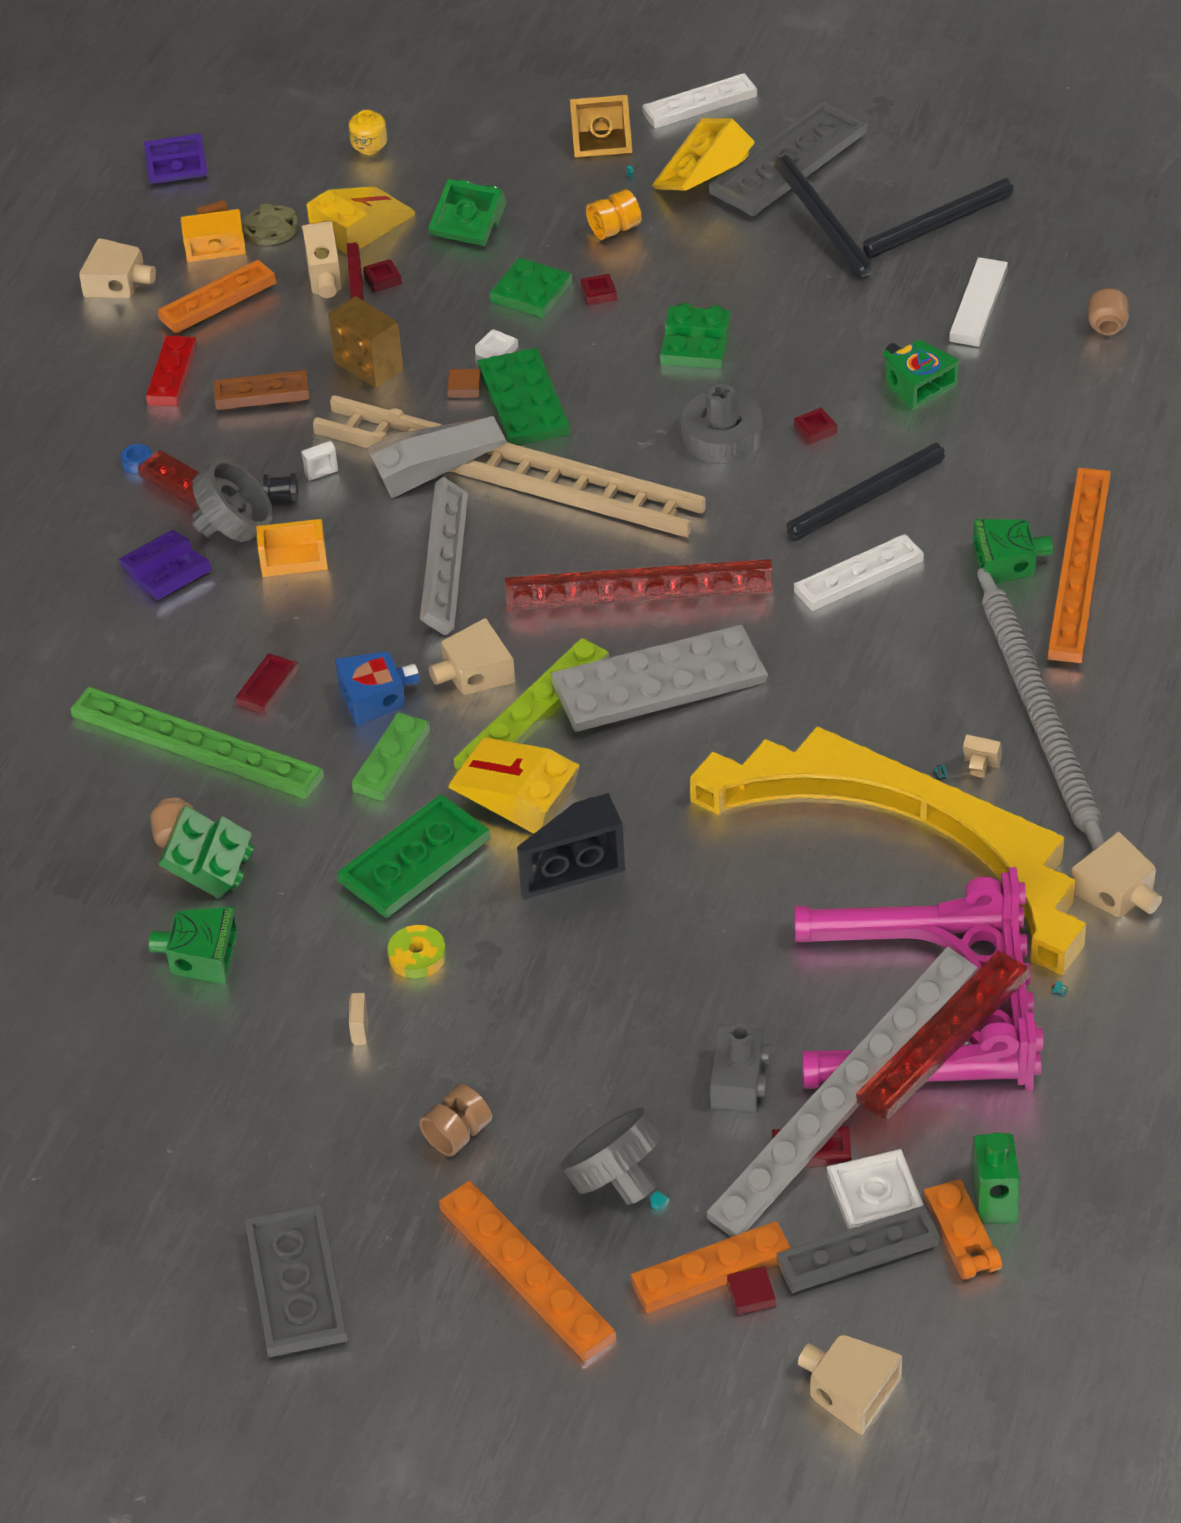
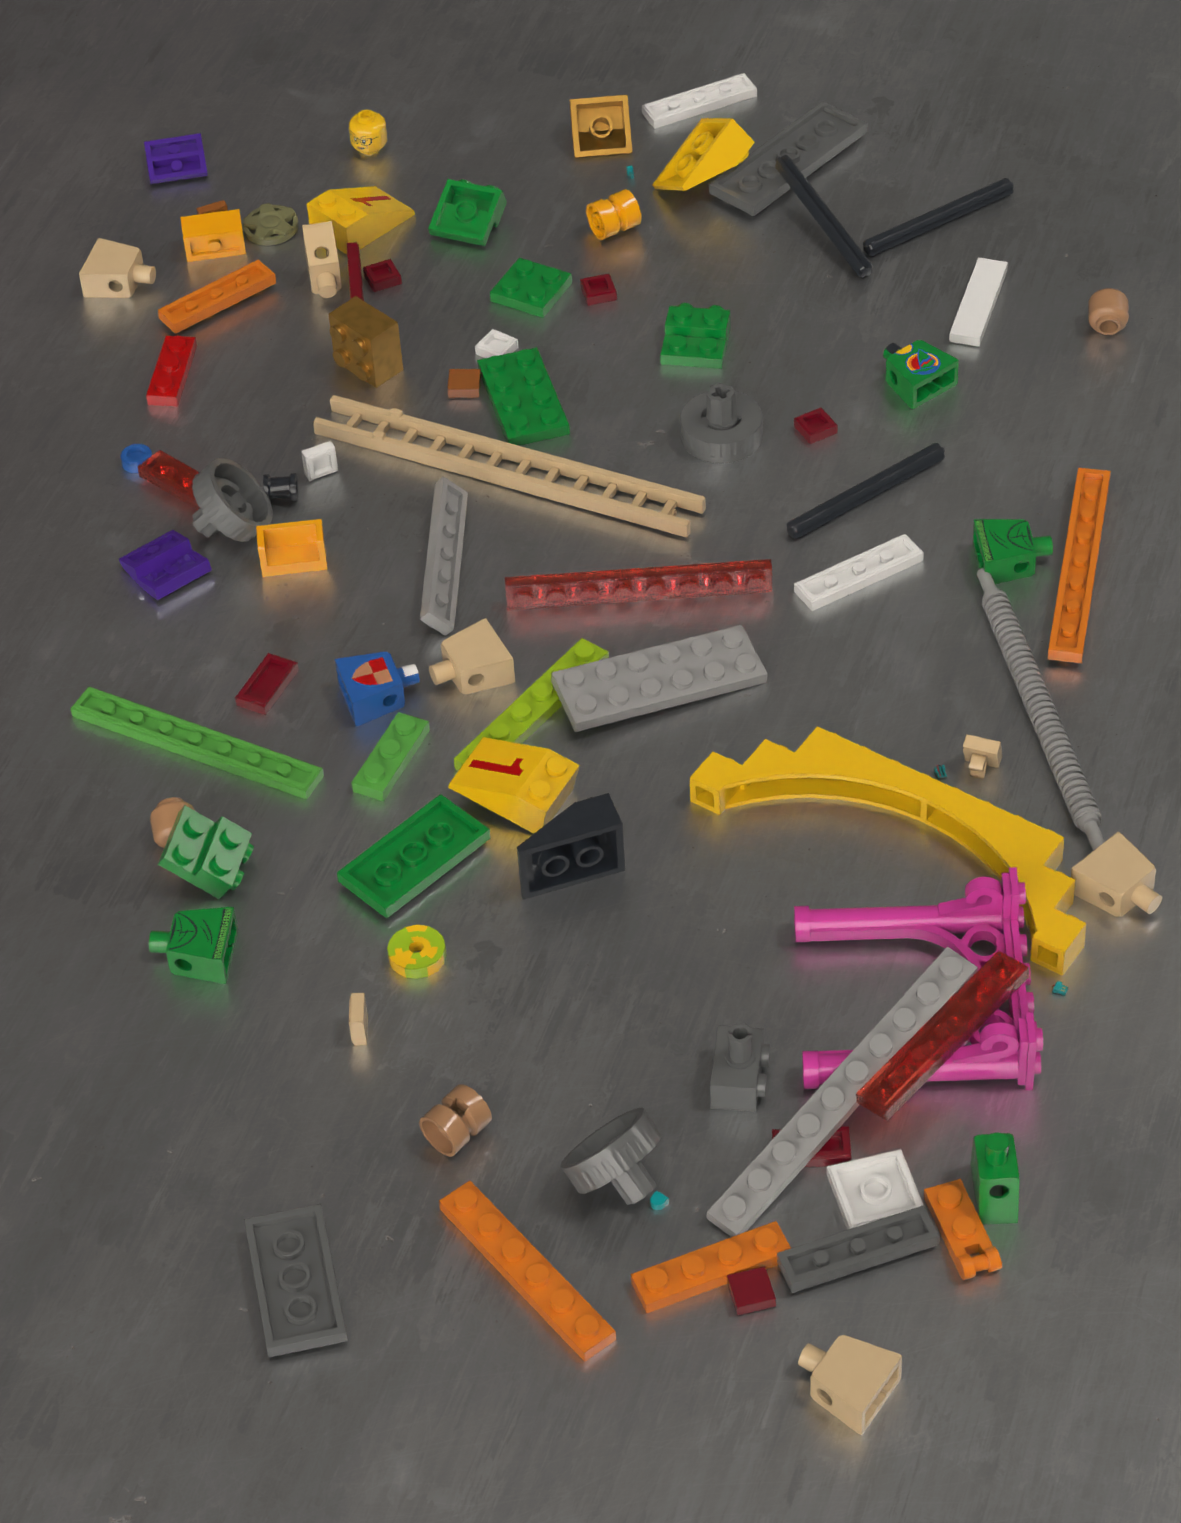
dark orange plate [213,370,309,410] -> none
light grey wedge [367,416,507,498] -> none

